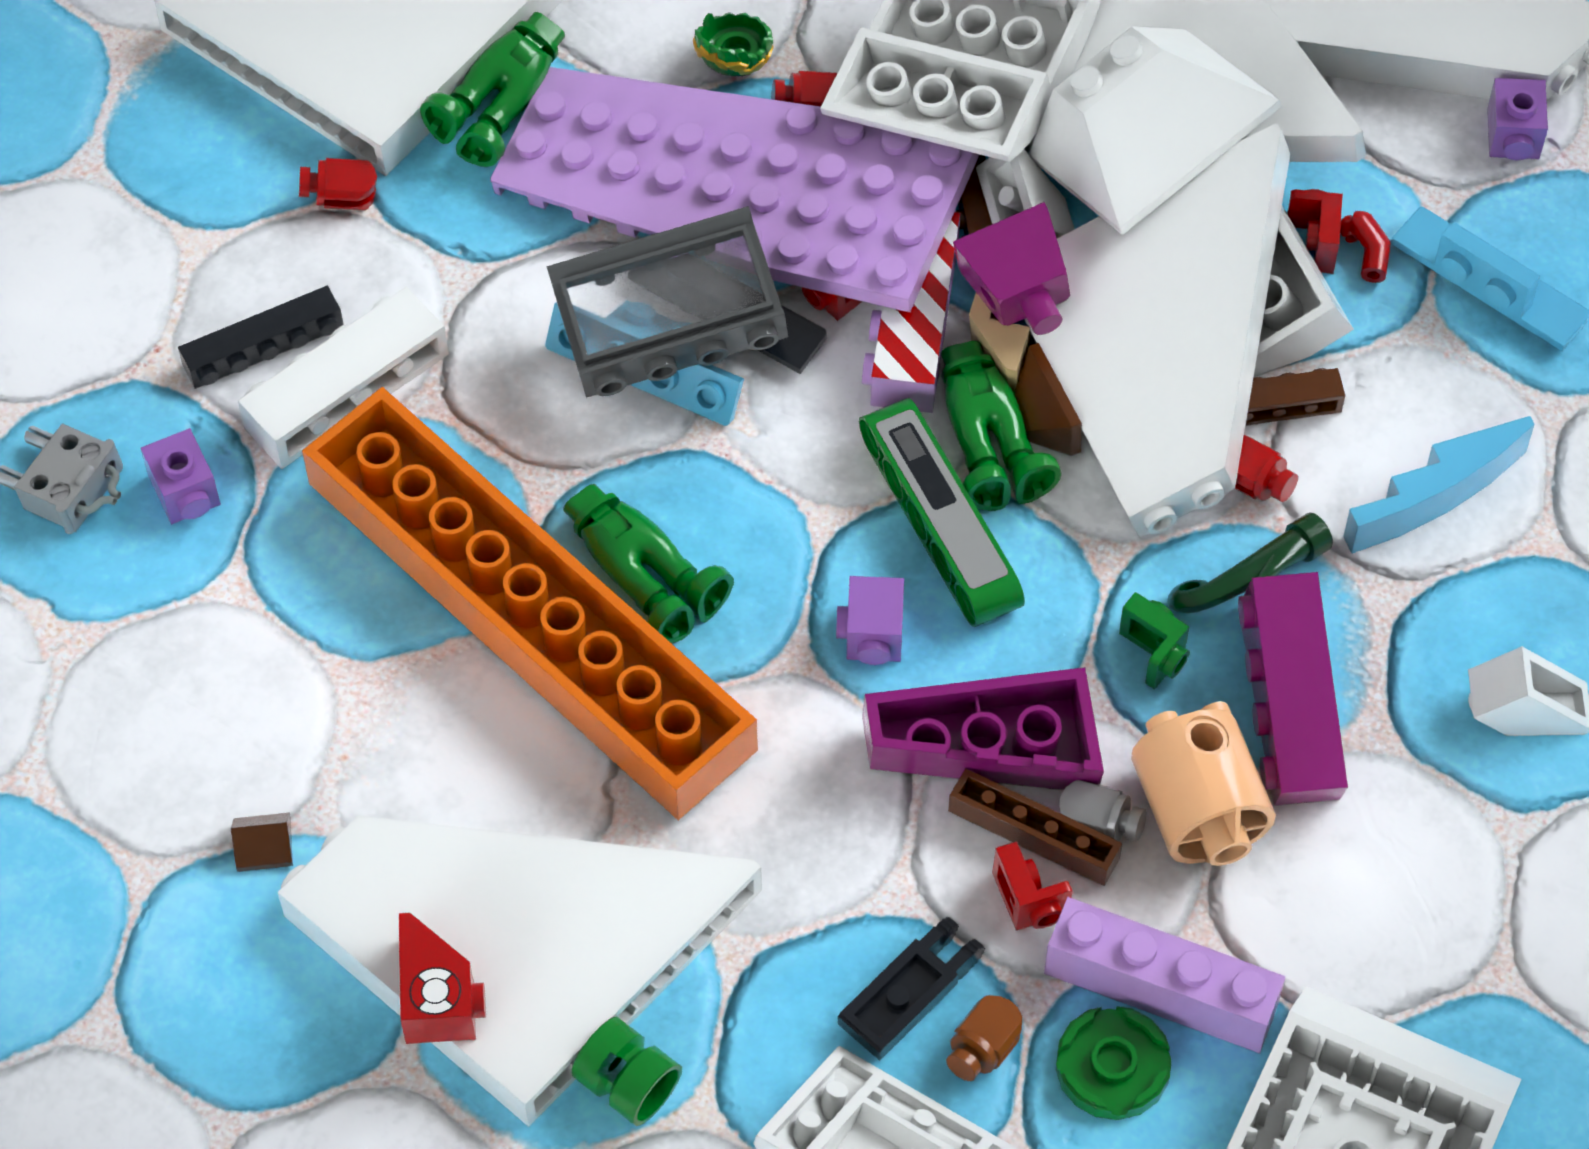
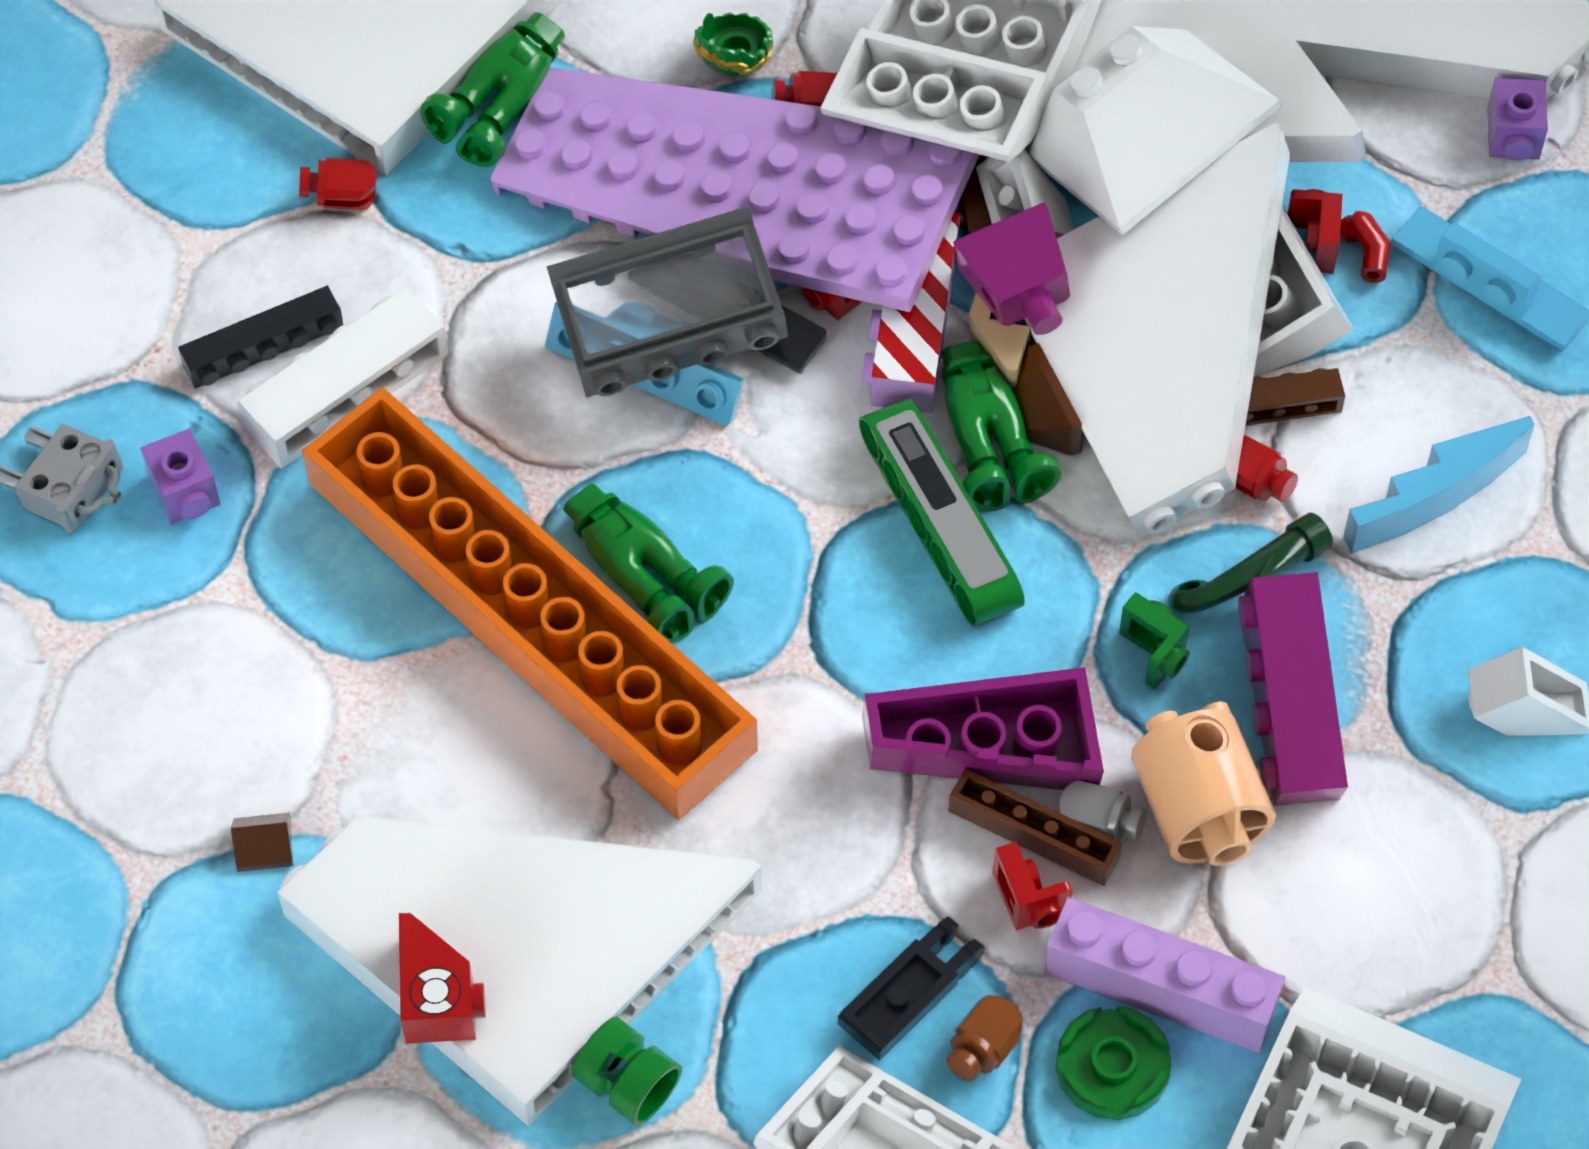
medium lavender brick [836,576,904,665] -> none

